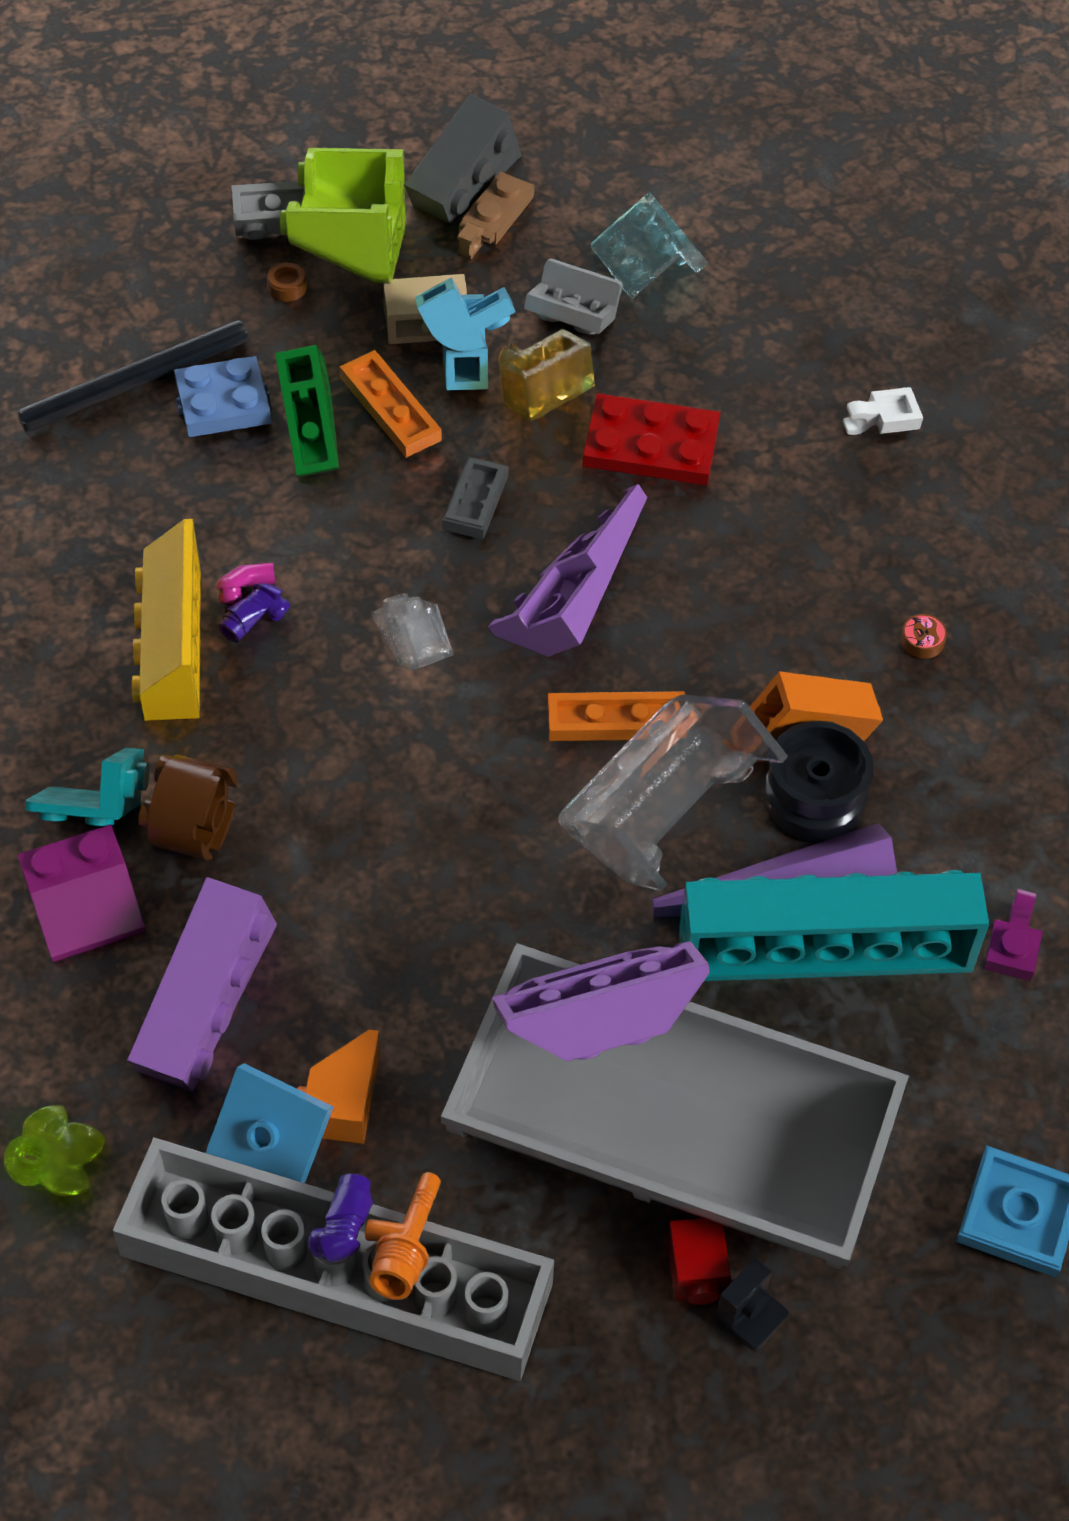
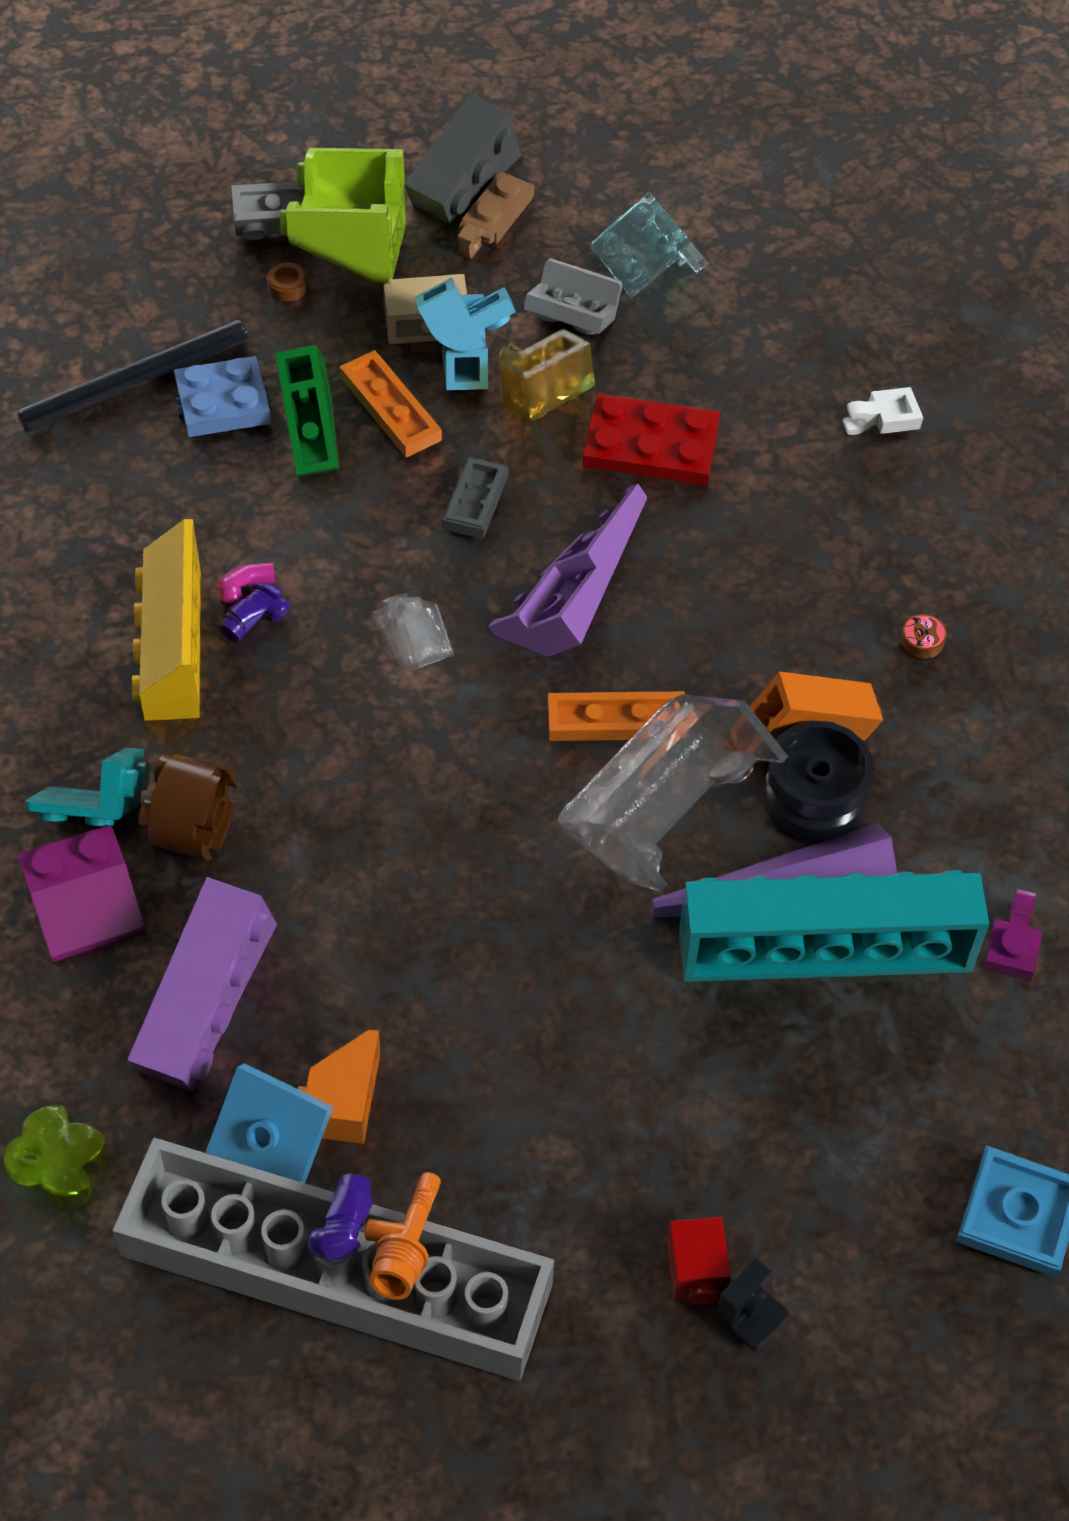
light grey piece [441,943,909,1271] -> none
medium lavender wedge [492,941,710,1062] -> none

